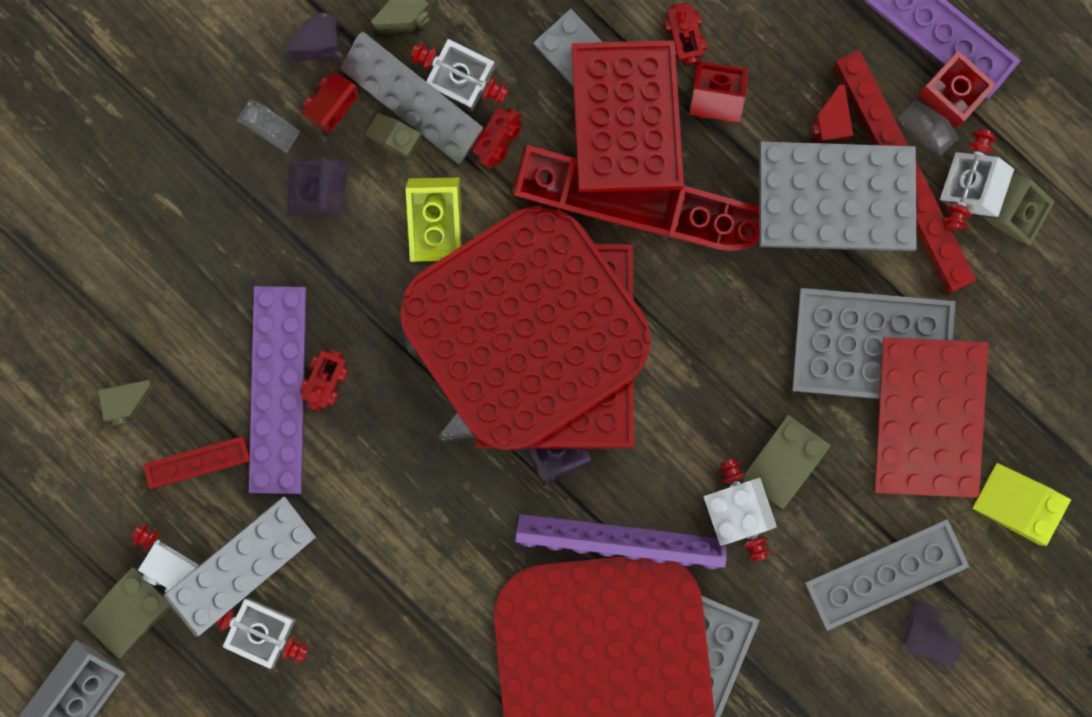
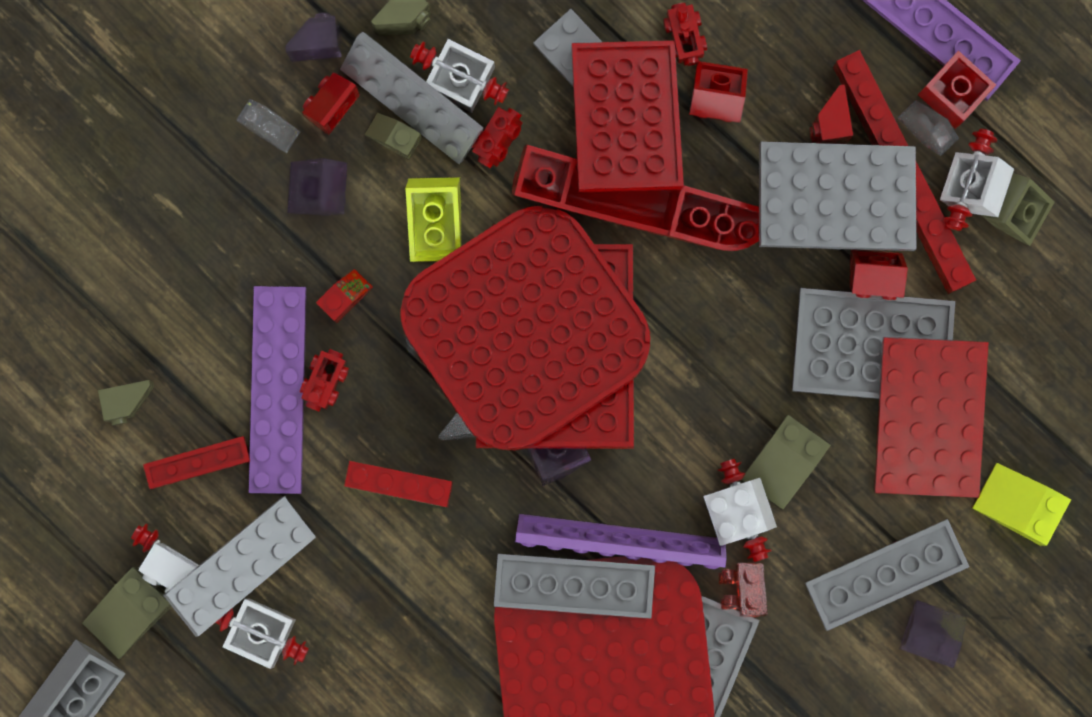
none -> red slope [316,269,373,323]
none -> red brick [344,461,453,508]
none -> light grey plate [494,554,655,619]
none -> clear red plate [718,563,768,617]
none -> red slope [850,249,908,300]

